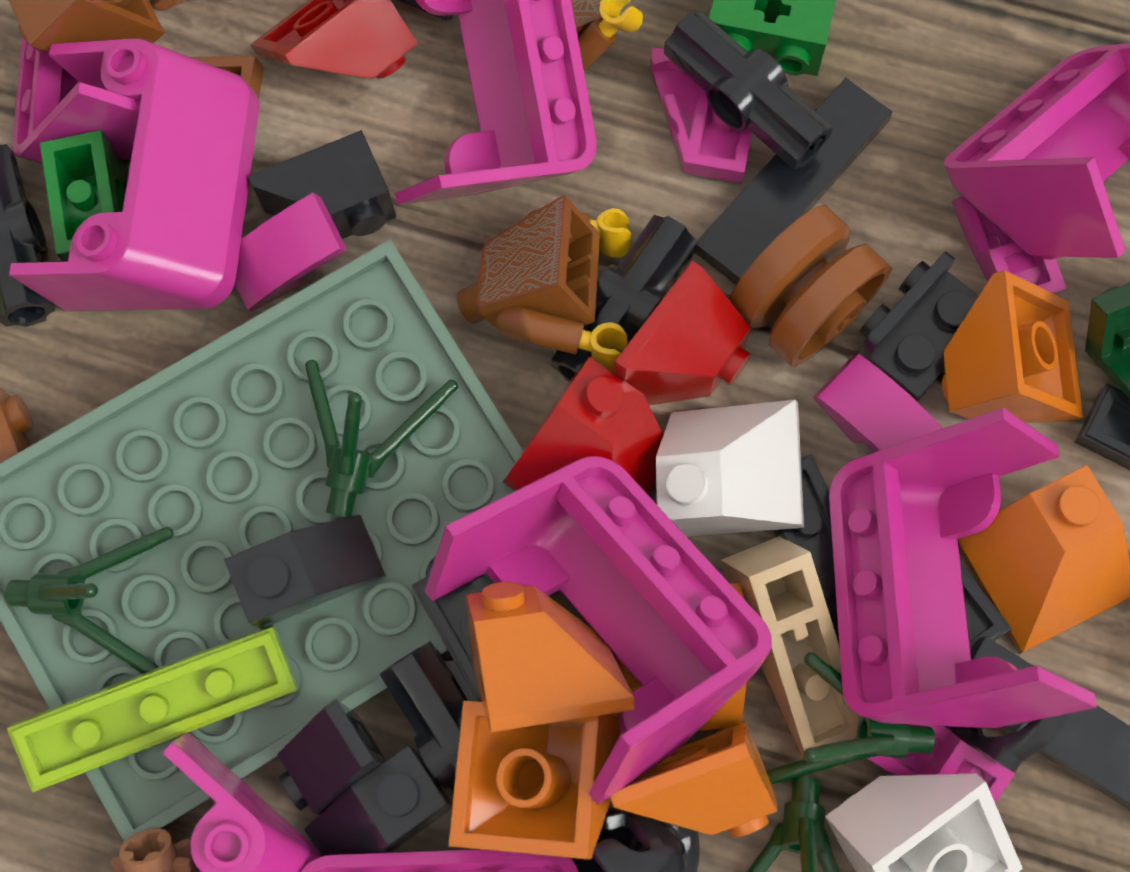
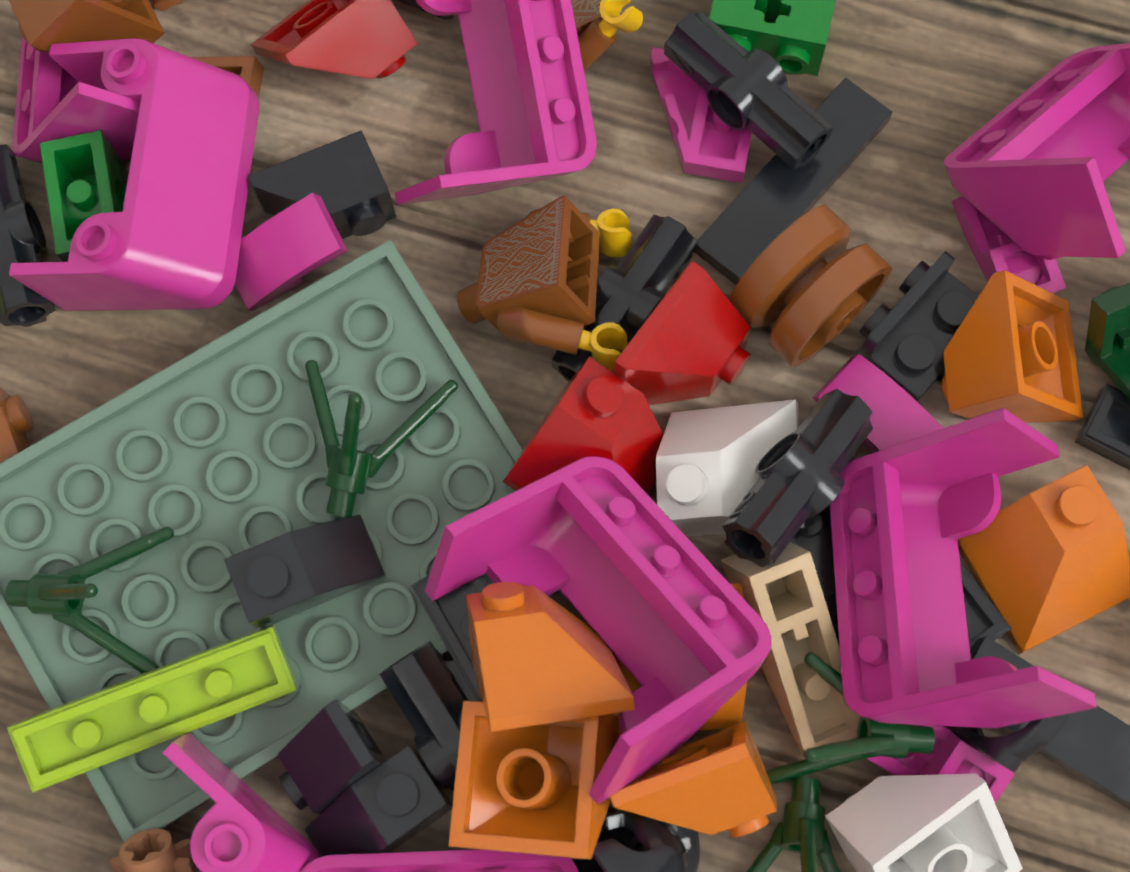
none -> black piece [722,389,873,567]

